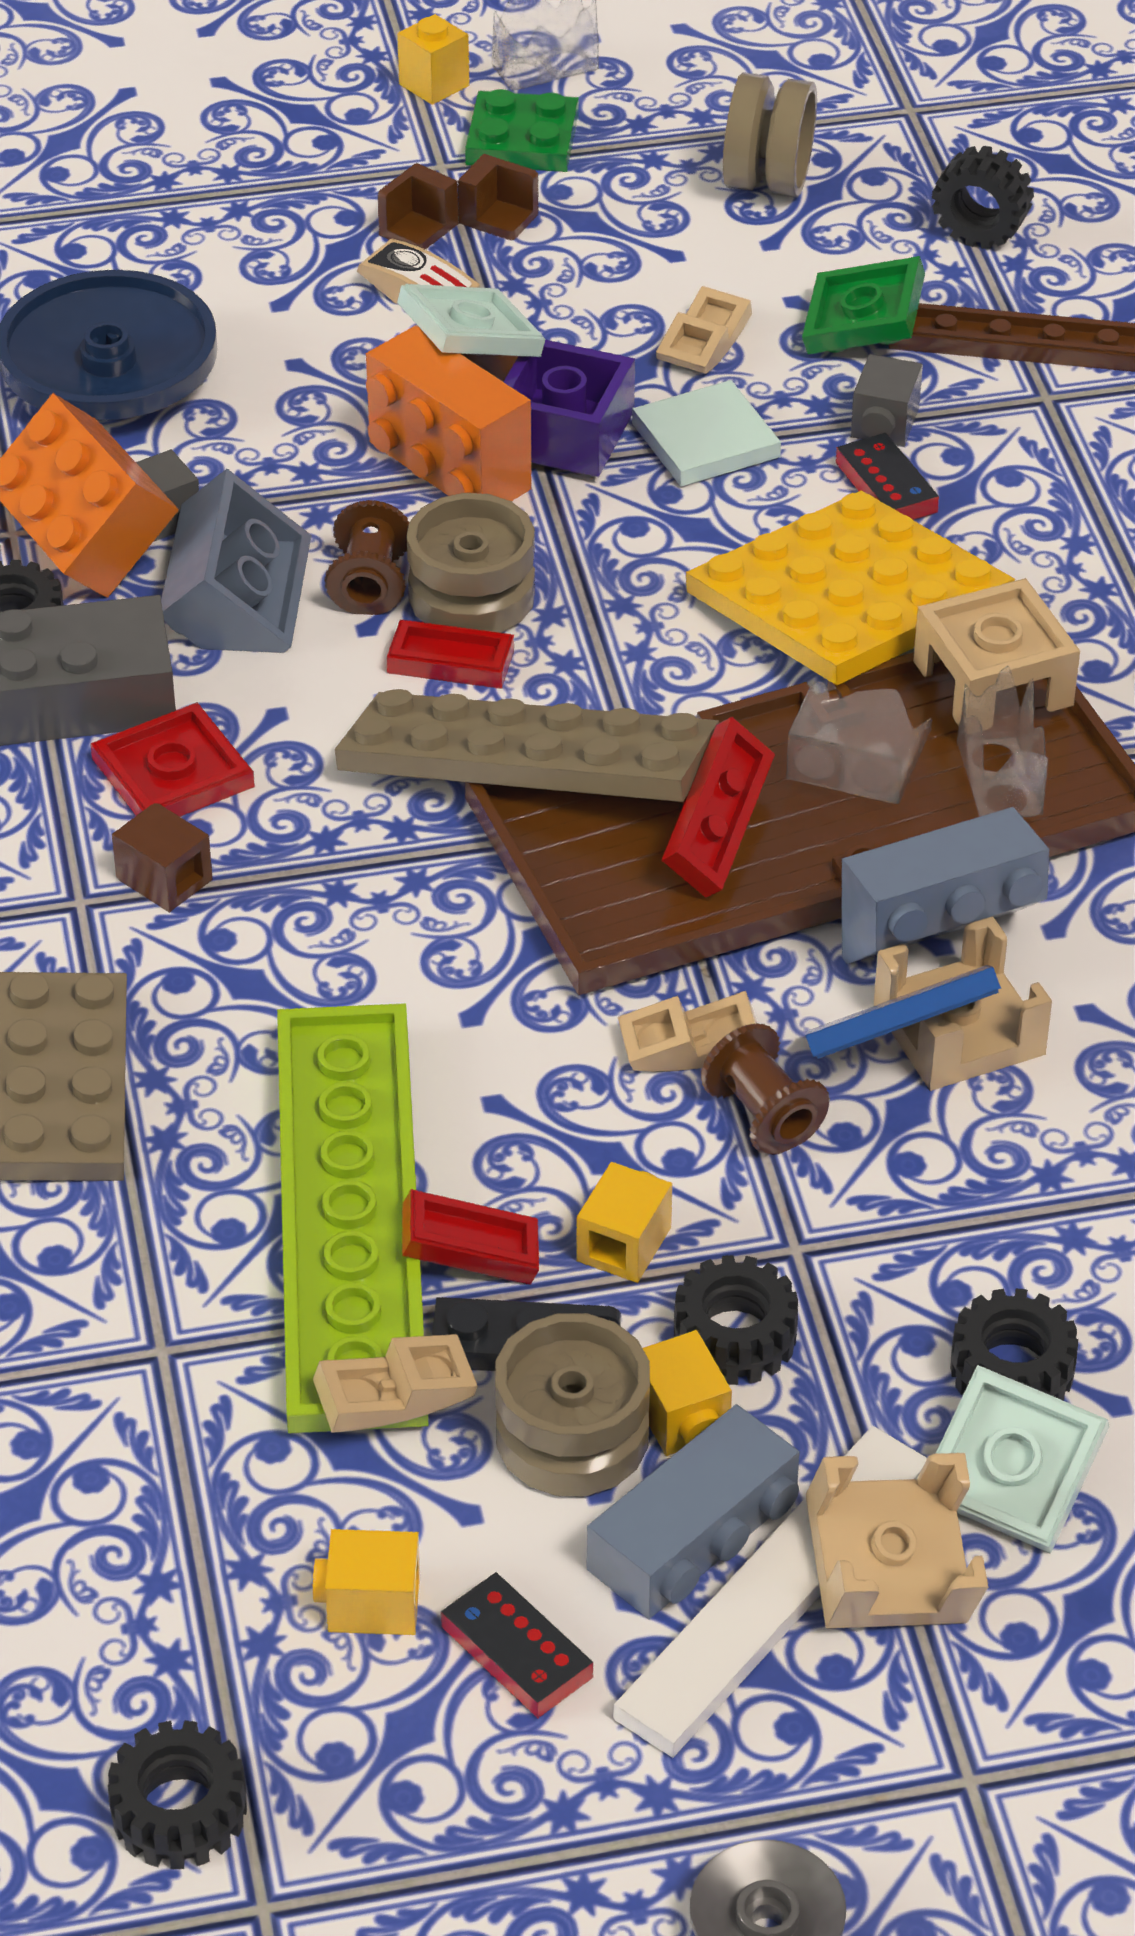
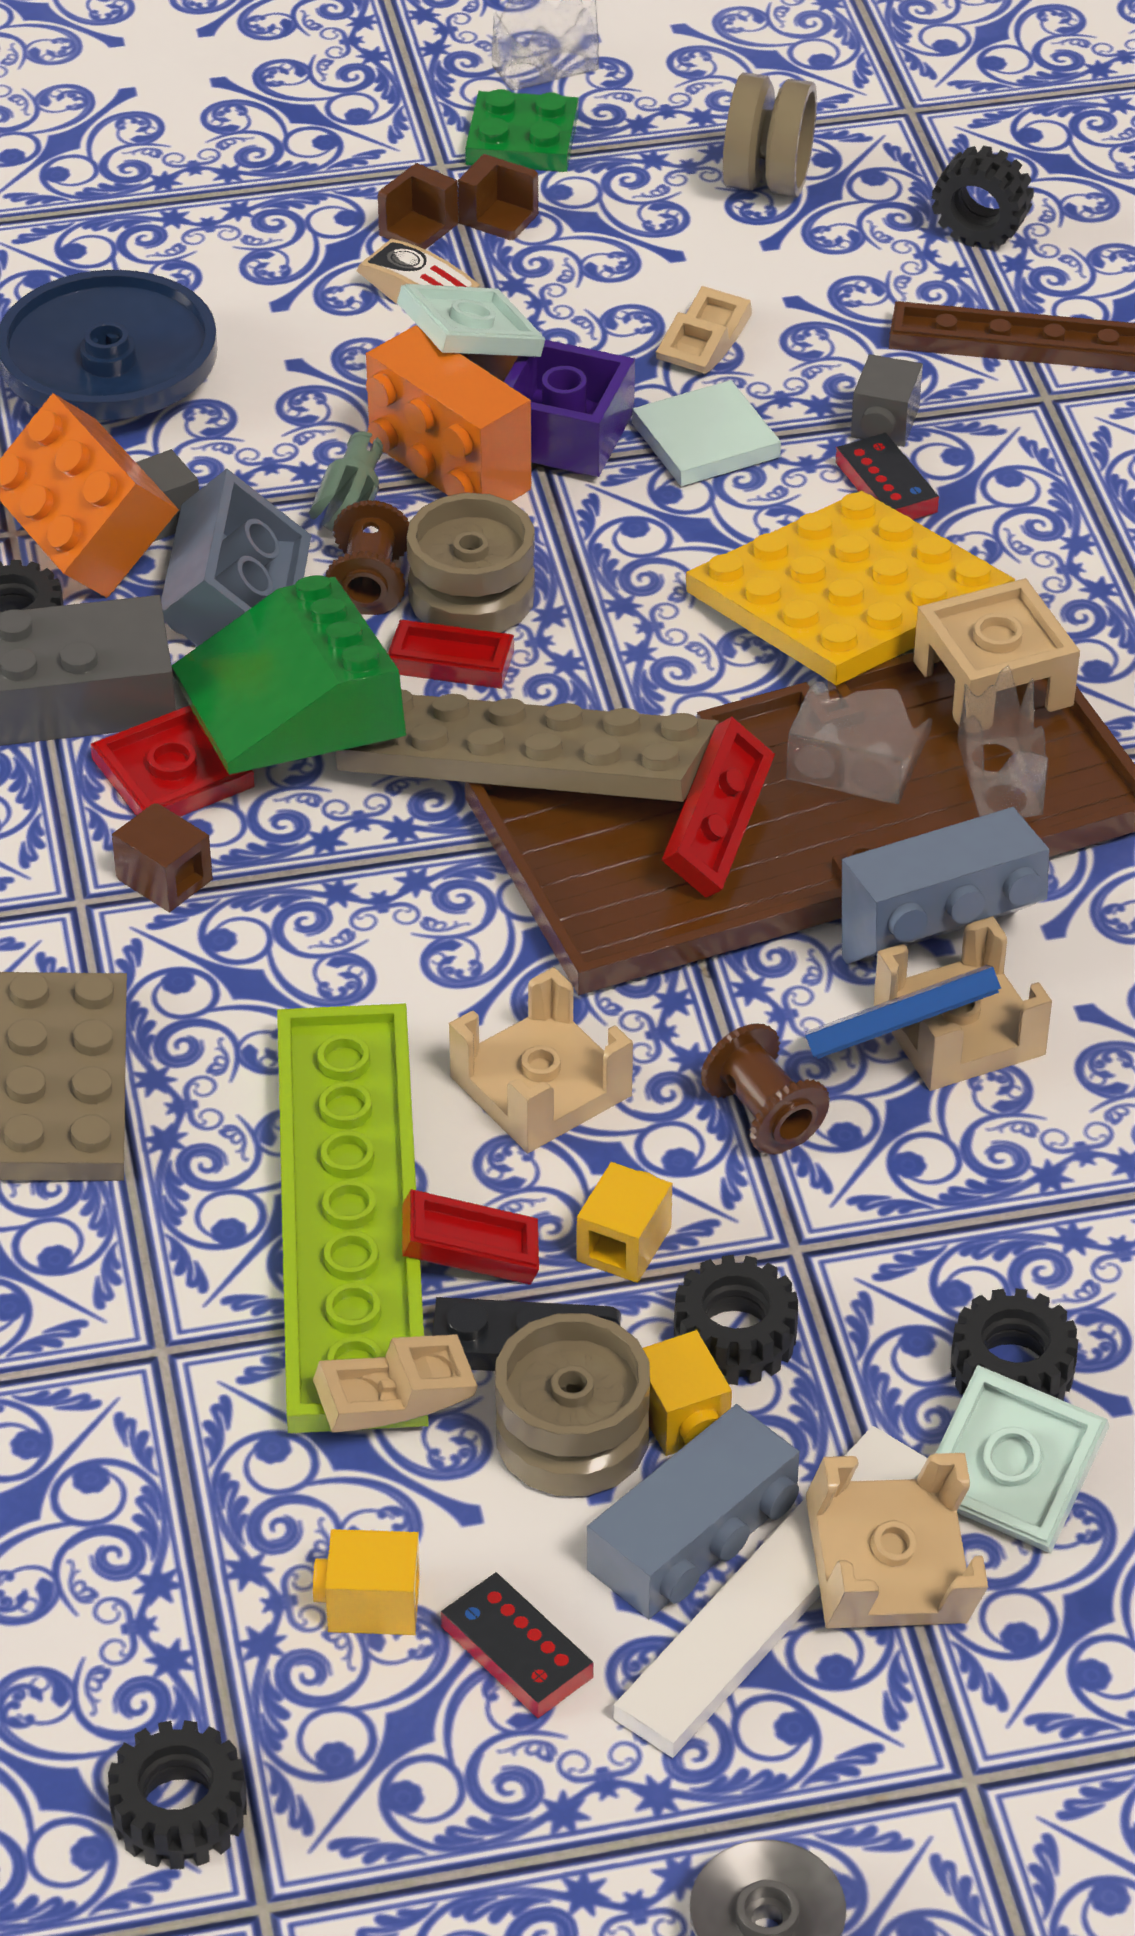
yellow brick [397,14,470,105] -> none
tan slope [618,991,757,1072] -> none
green plate [802,256,925,354] -> none
none -> green slope [171,575,406,774]
none -> sand green arm [309,431,383,532]
none -> tan panel [449,967,633,1154]

